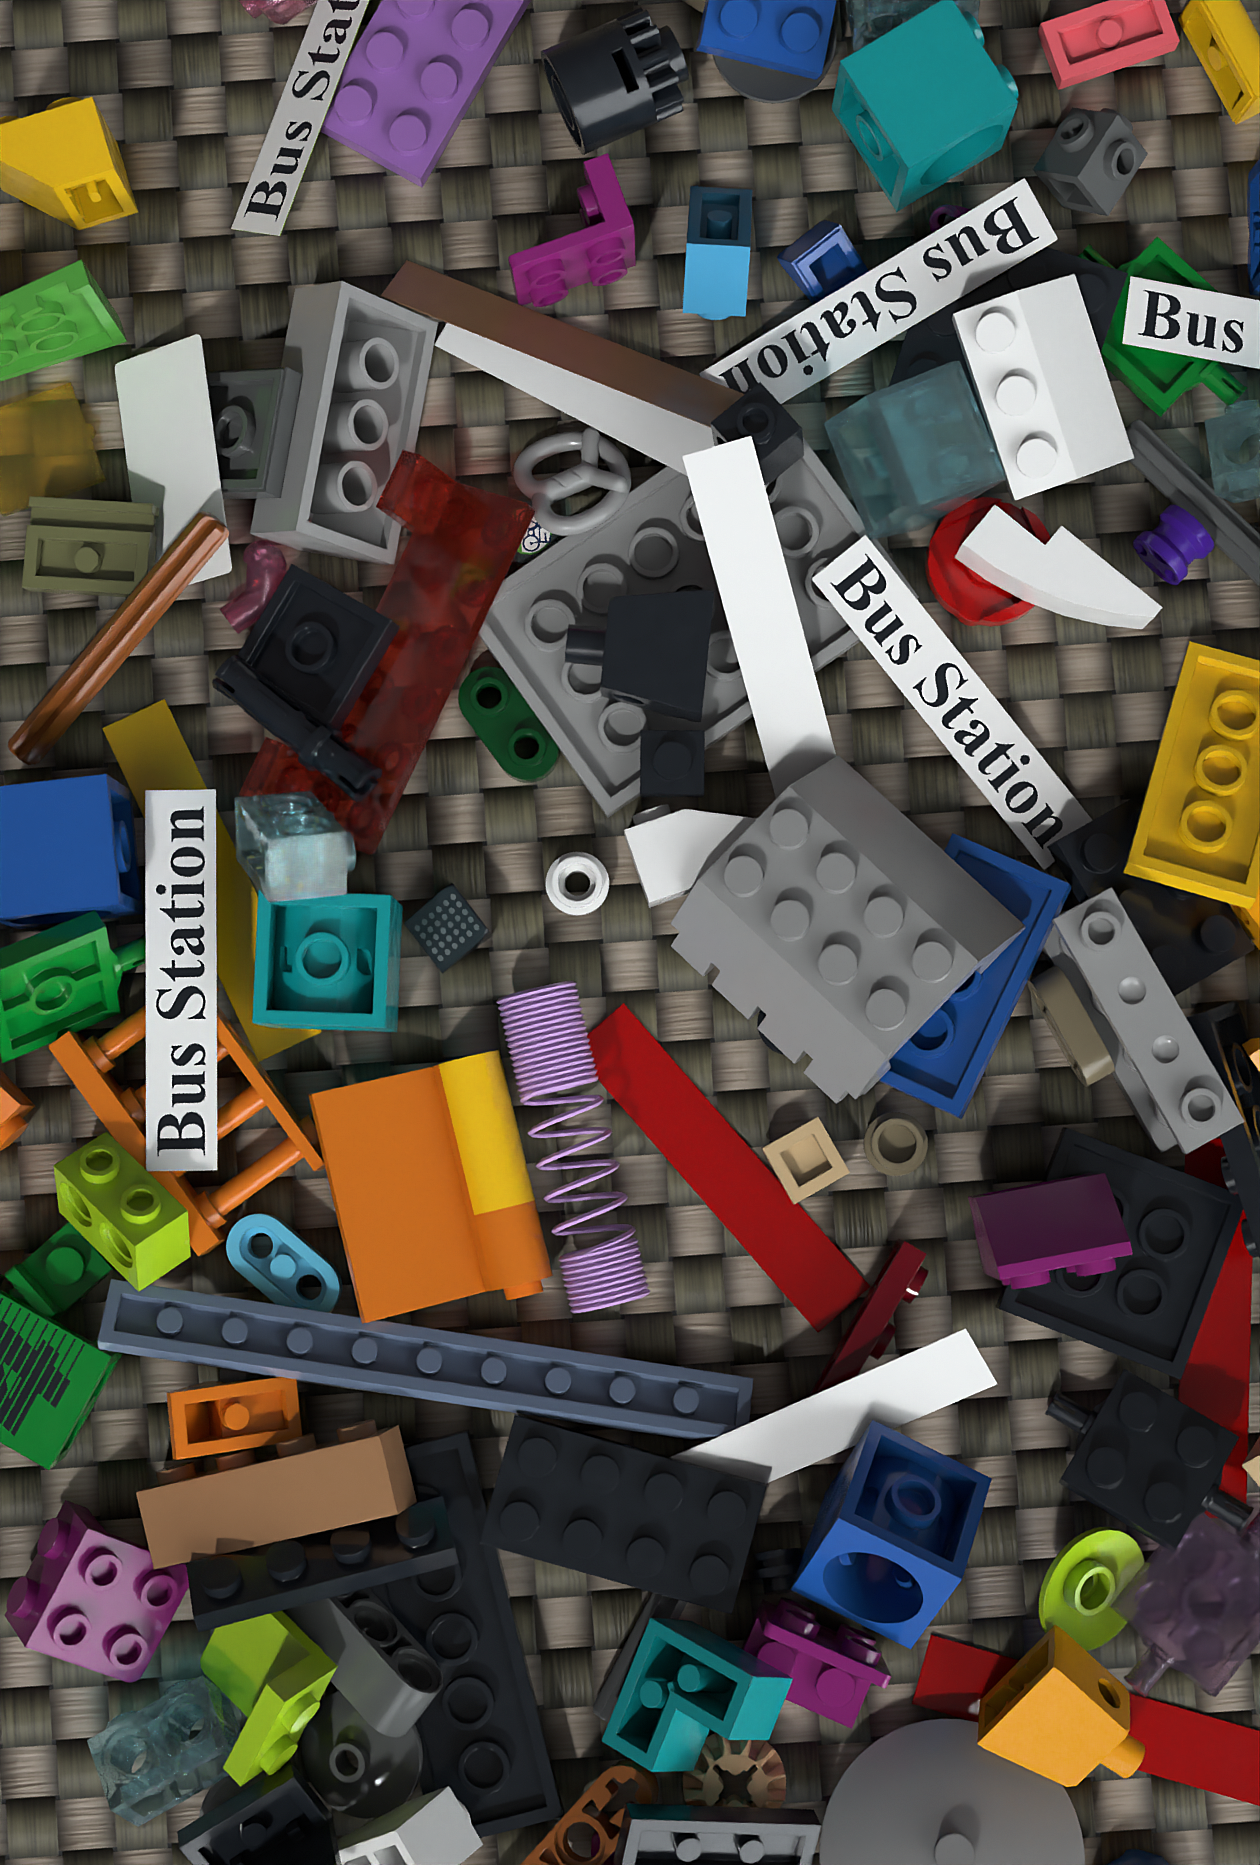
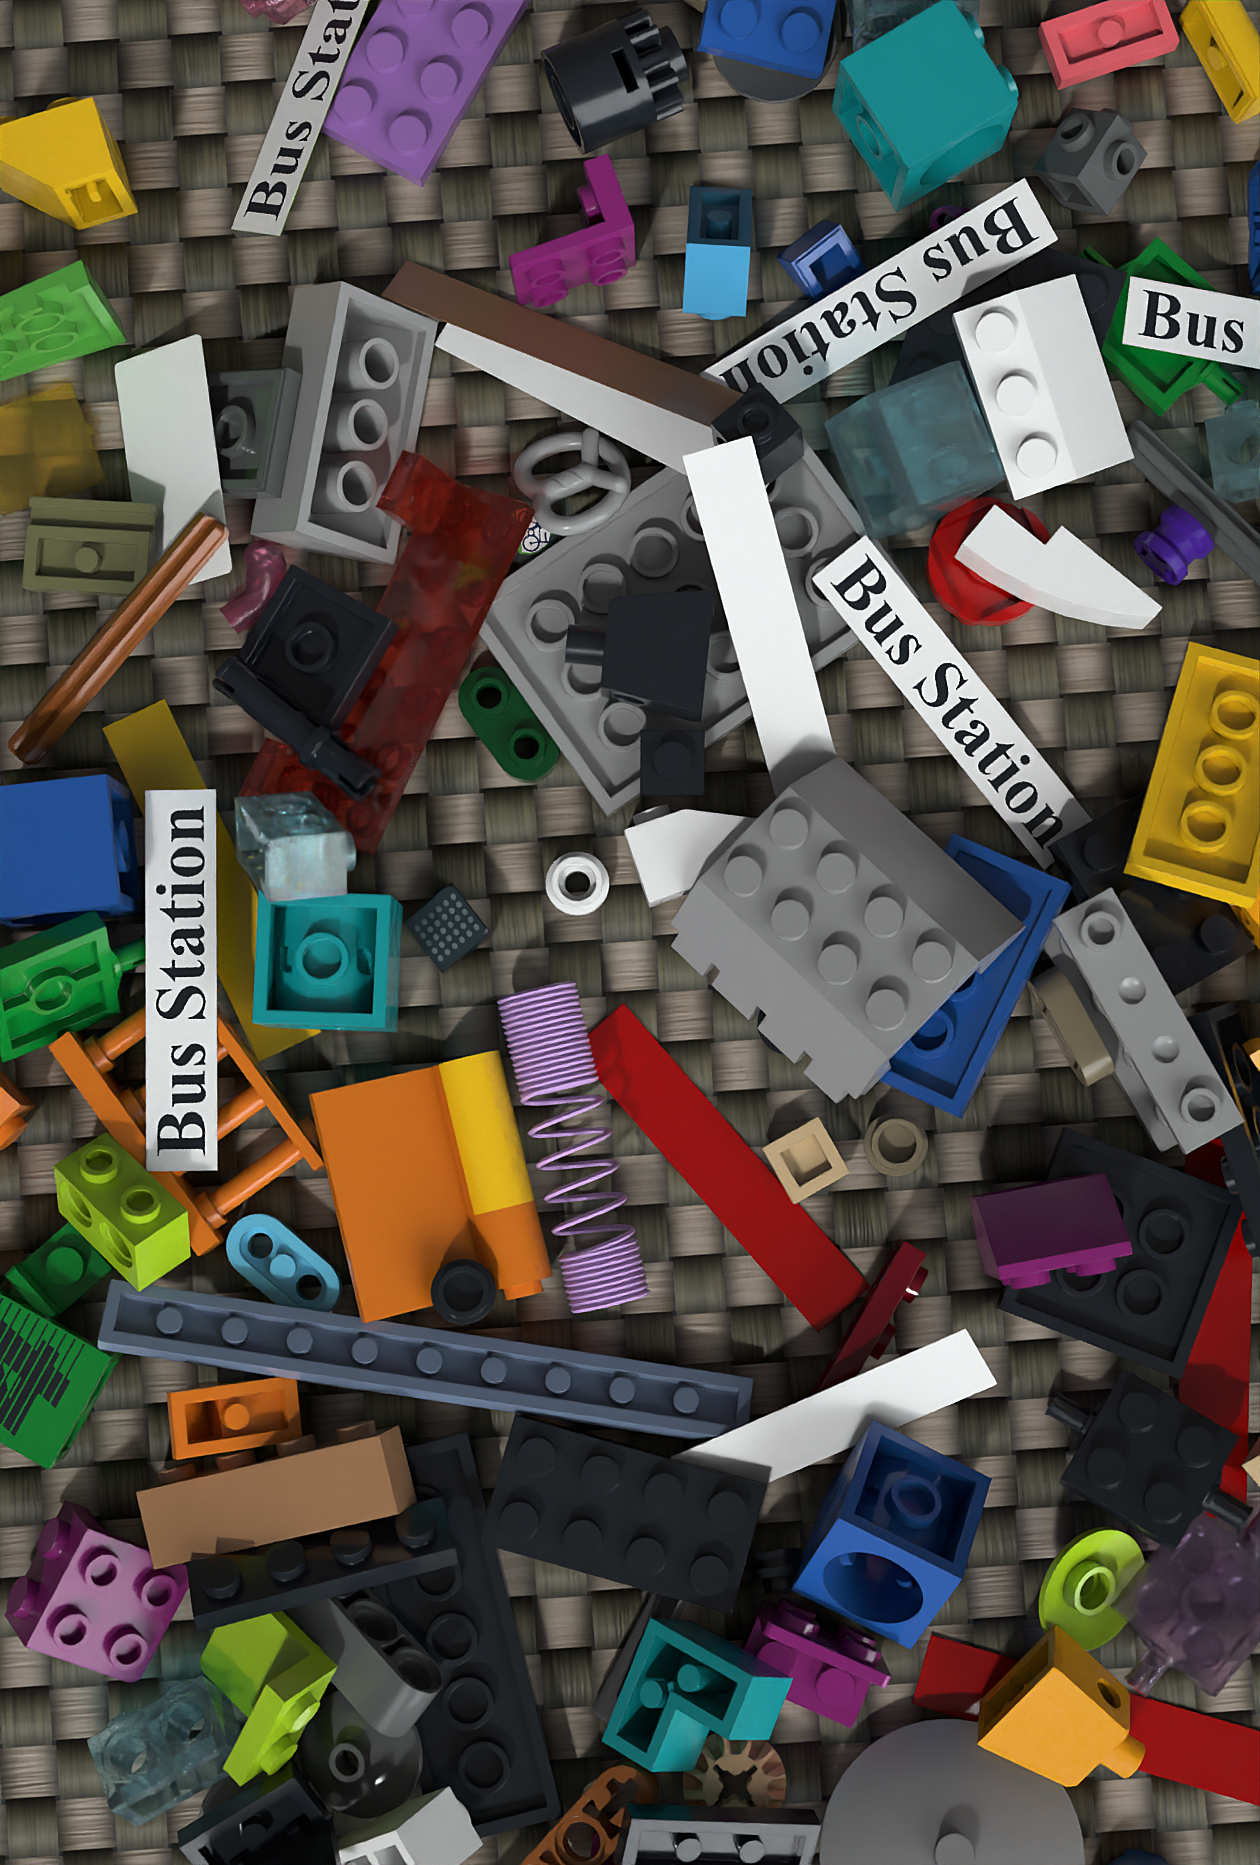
none -> black plate [431,1259,496,1325]

